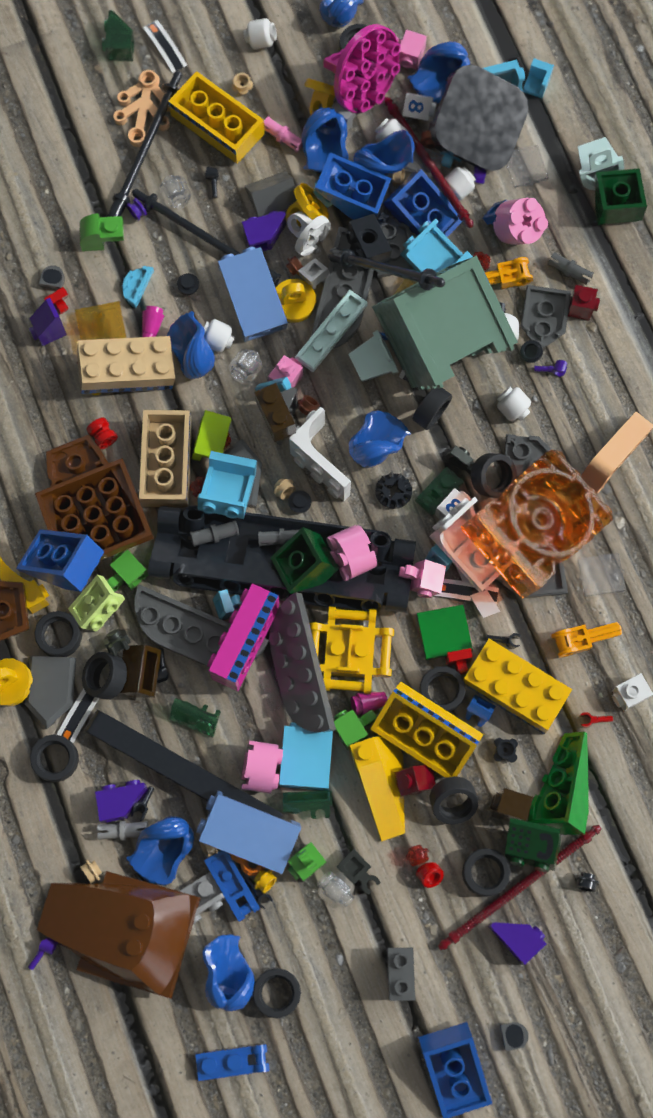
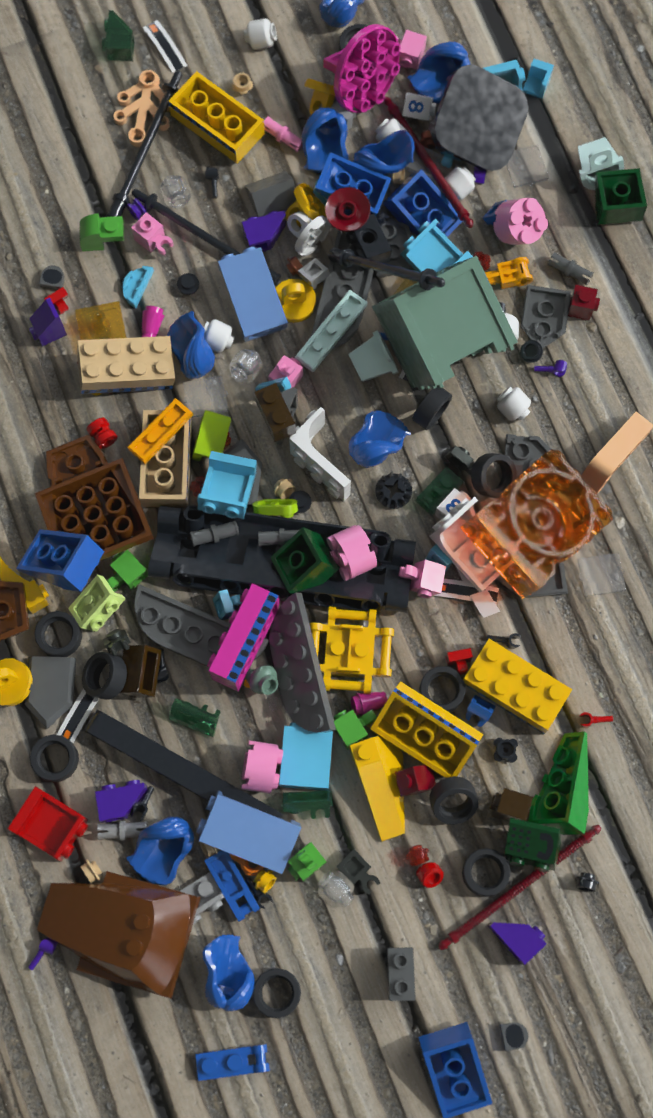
copper plate [298,395,320,416] -> none
green tile [417,605,473,660] -> none
light orange connector [551,622,622,658] -> none
white brick [612,674,653,711] -> none
none -> red panel [8,786,88,862]
none -> light orange tile [127,398,193,464]
none -> bright pink brick [131,212,173,255]
none -> clear piece [183,375,229,418]
none -> sand green animal [244,665,279,695]
none -> lime plate [252,499,298,518]
none -> dark red dish [325,187,370,232]

